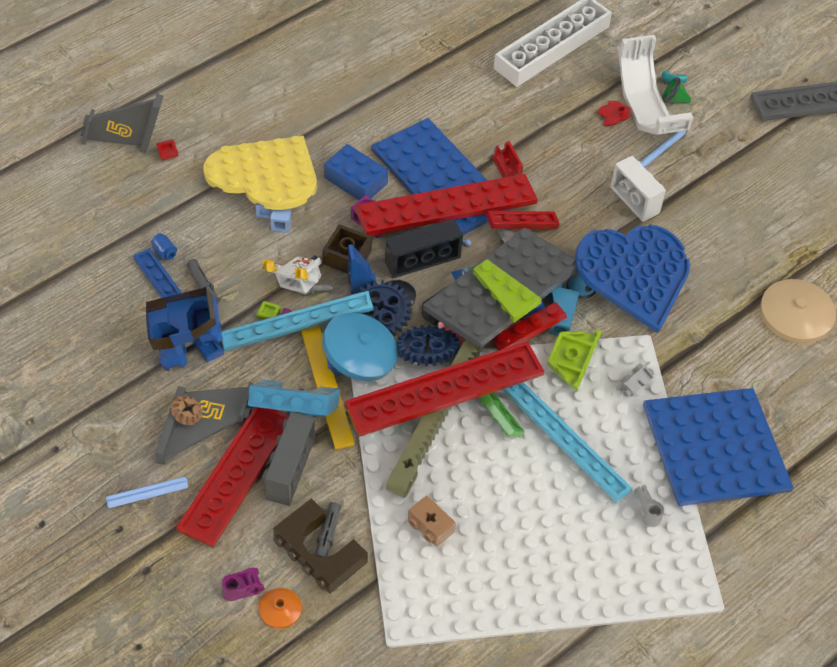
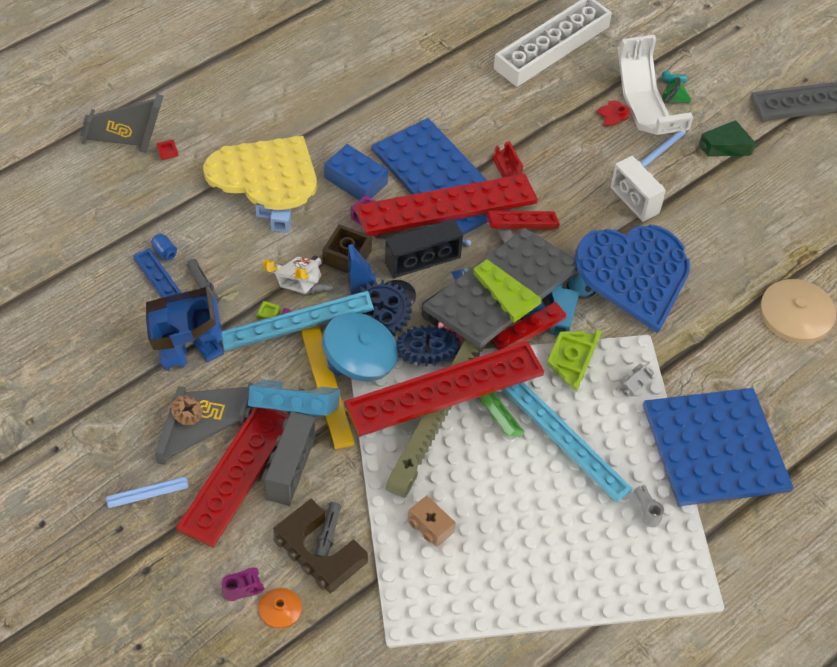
none -> dark green slope [699,120,756,157]

